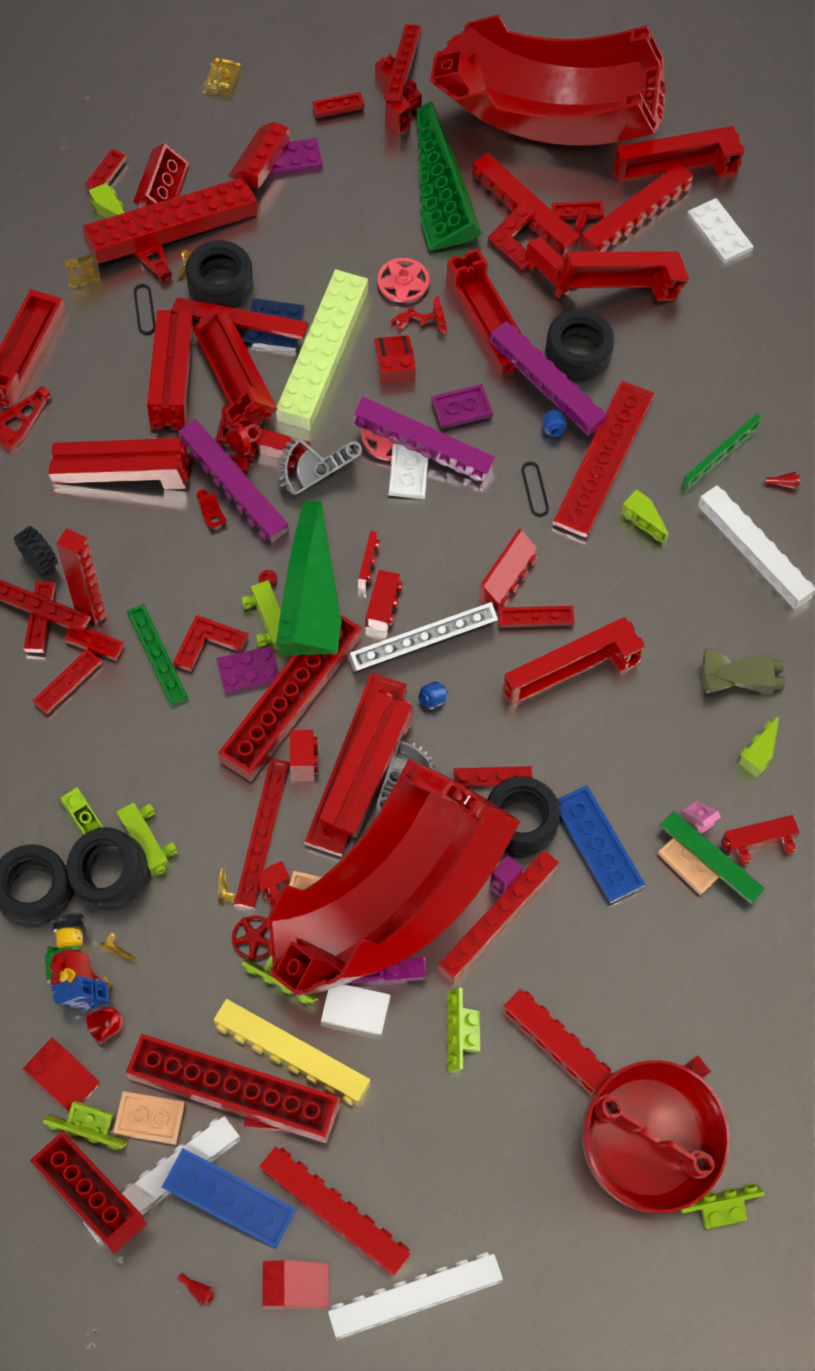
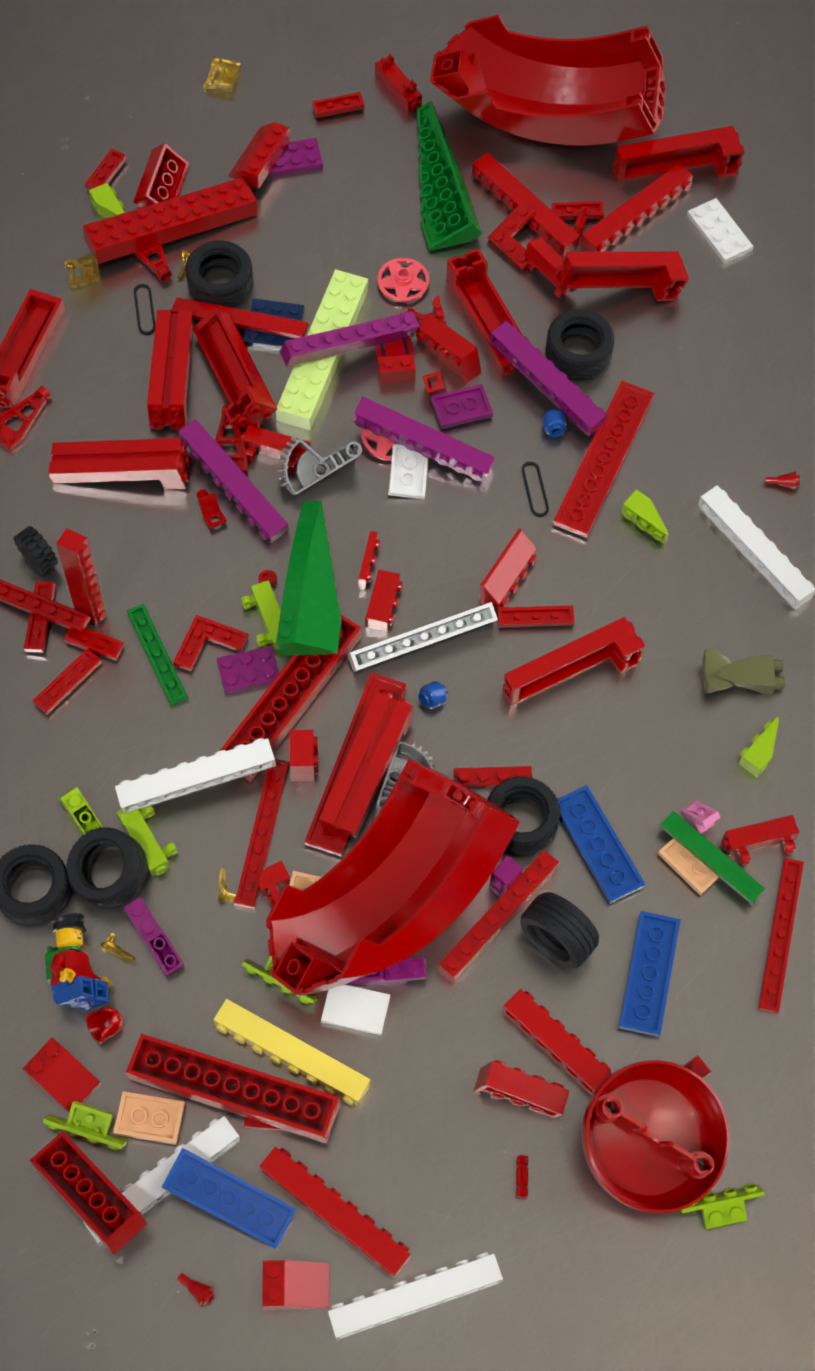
red tile [226,421,261,457] -> none
red wheel [232,915,269,960] -> none
red tile [384,24,421,102] -> none
red brick [385,97,411,136] -> none
lime bracket [447,987,480,1073] -> none
green tile [682,413,762,490] -> none
none -> white brick [115,738,276,814]
none -> magenta slope [123,897,184,976]
none -> magenta brick [280,311,420,367]
none -> red wedge [416,314,481,384]
none -> red brick [422,371,447,398]
none -> red wedge [473,1060,569,1118]
none -> red axle [516,1155,528,1198]
none -> black tyre [520,892,599,968]
none -> blue plate [619,911,681,1037]
none -> red tile [758,858,804,1014]

